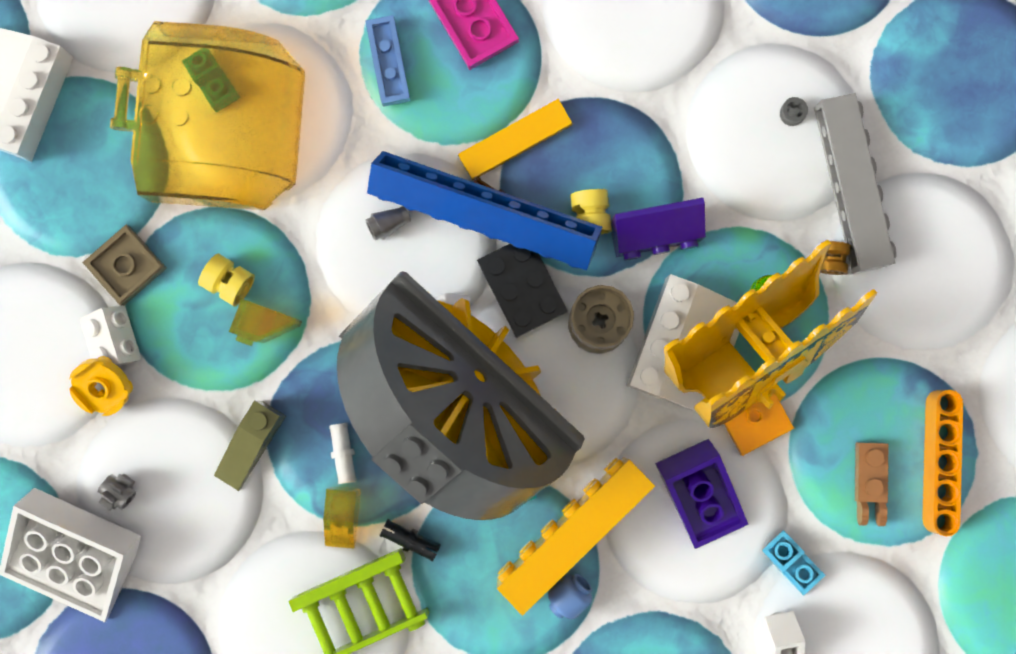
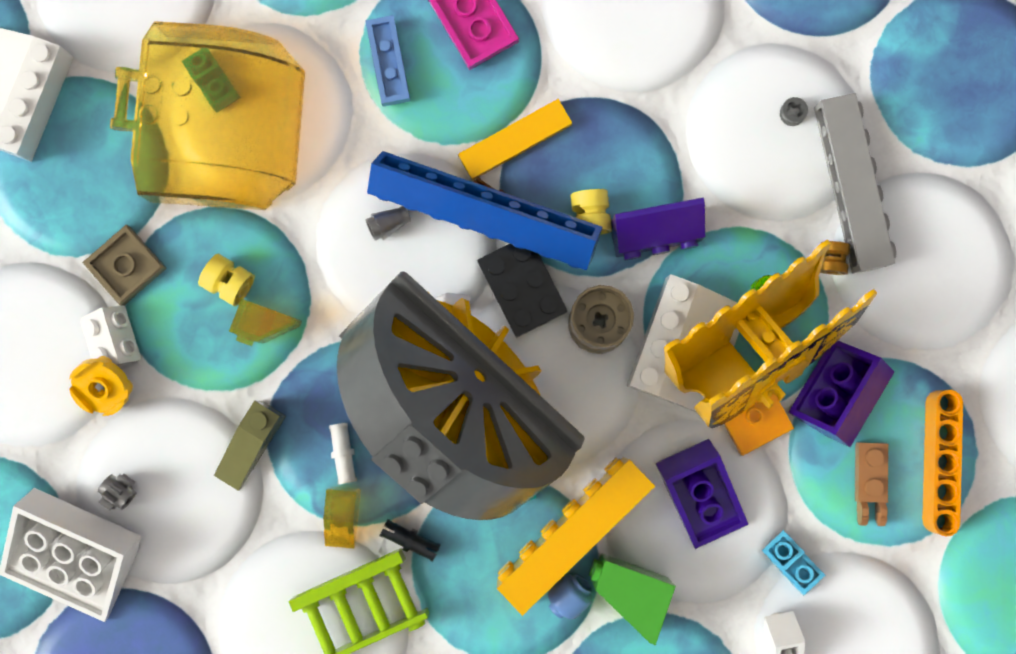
none -> bright green slope [588,553,676,645]
none -> dark purple slope [788,341,895,447]

